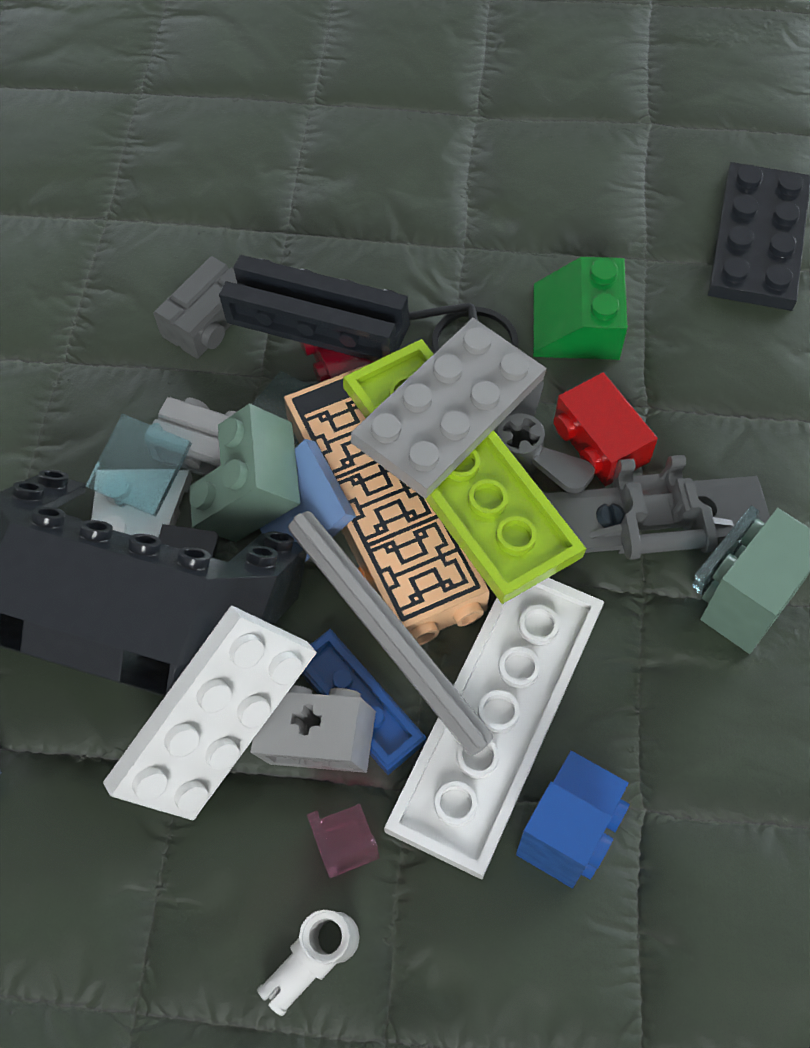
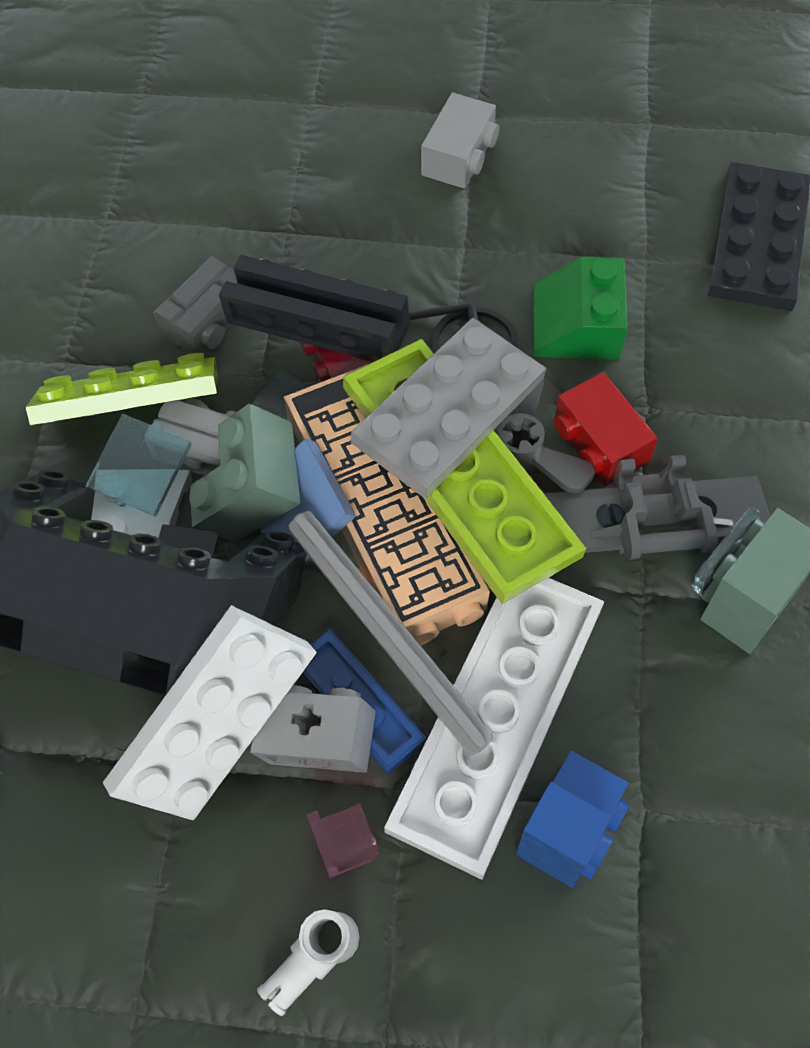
none -> lime plate [26,353,218,425]
none -> light grey brick [421,92,500,189]

